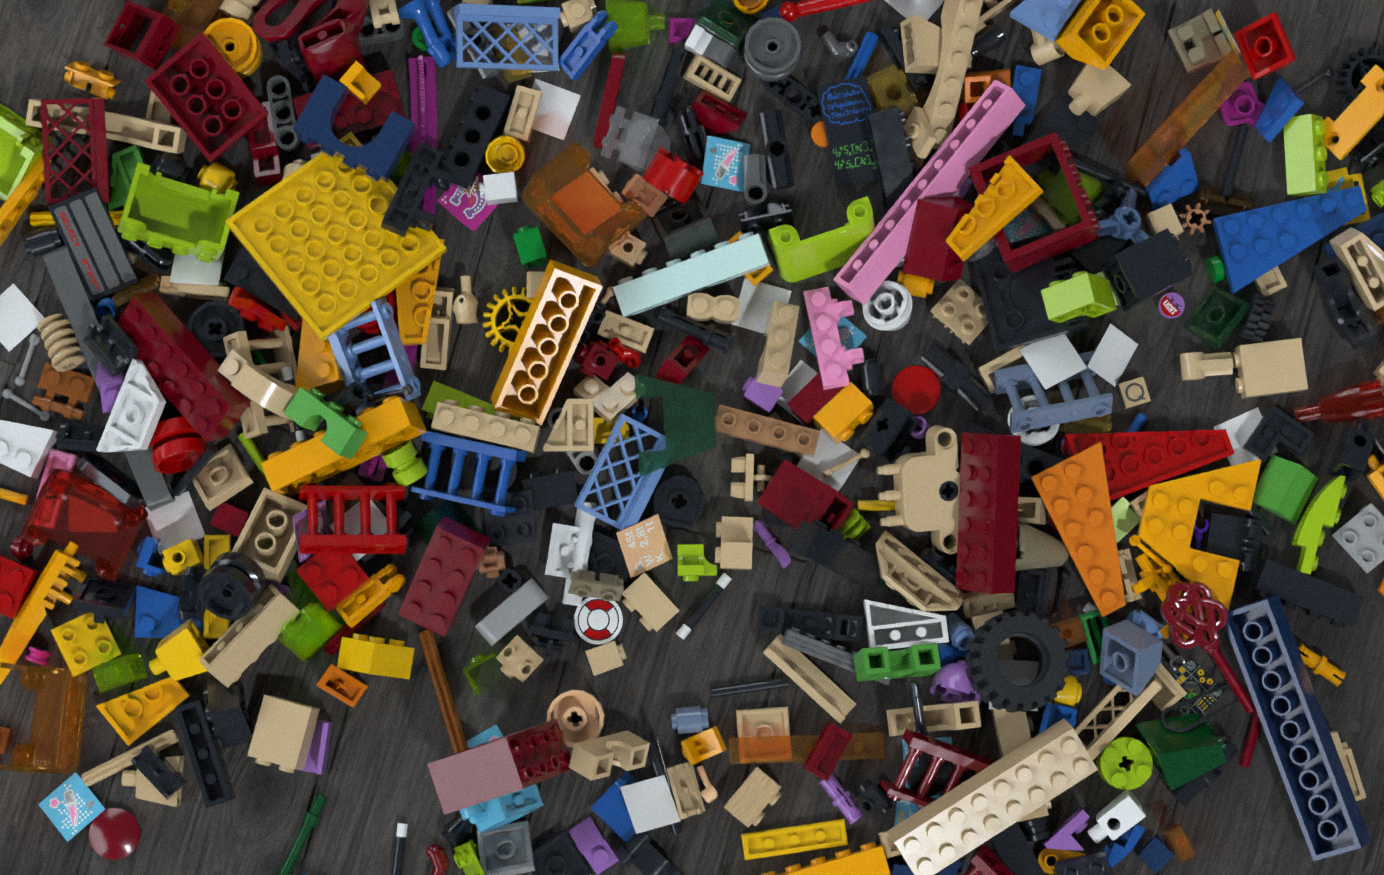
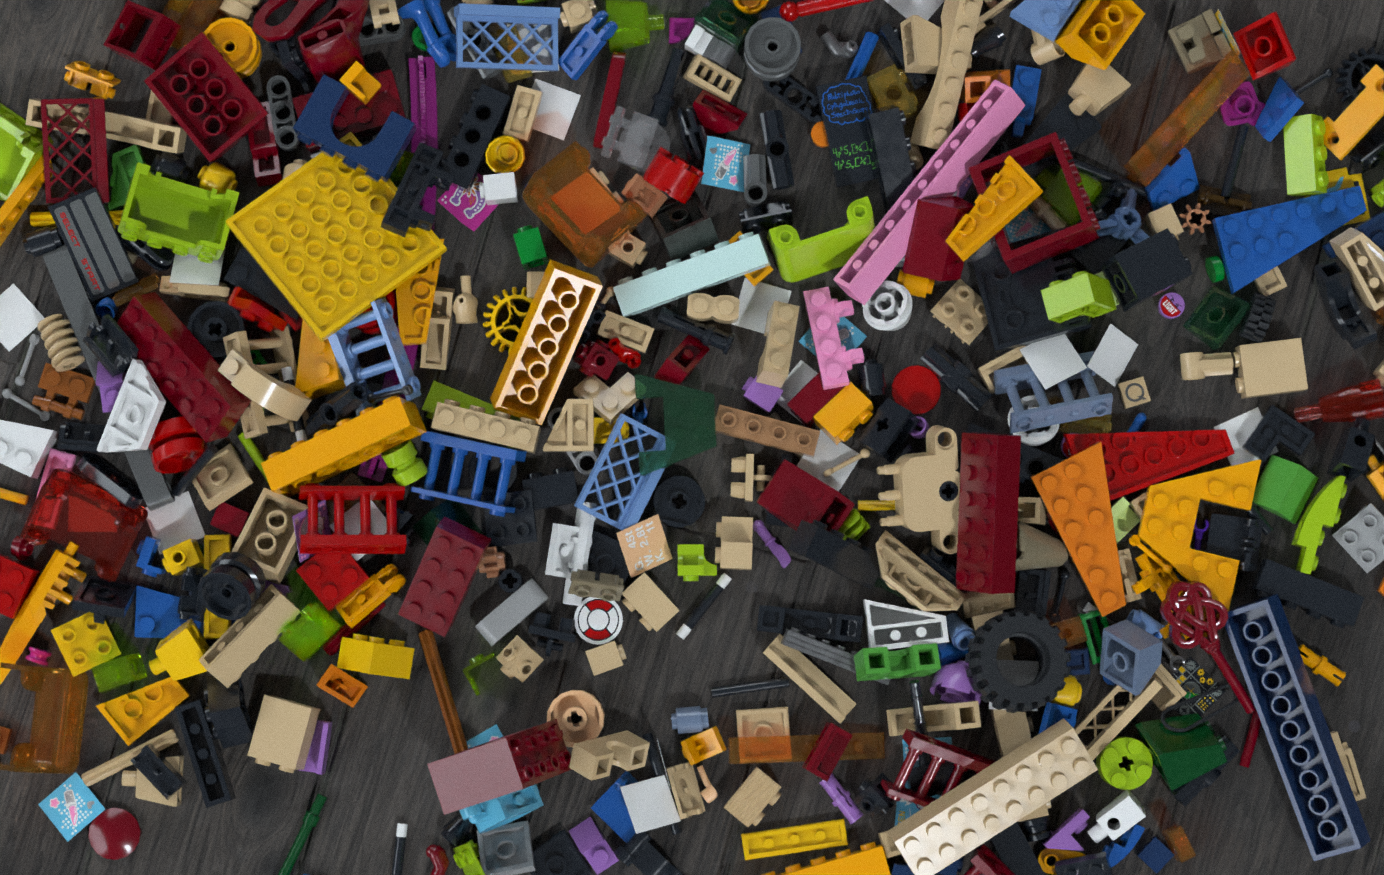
bright green arch [284,387,368,459] -> none
tan plate [903,106,937,159] -> none

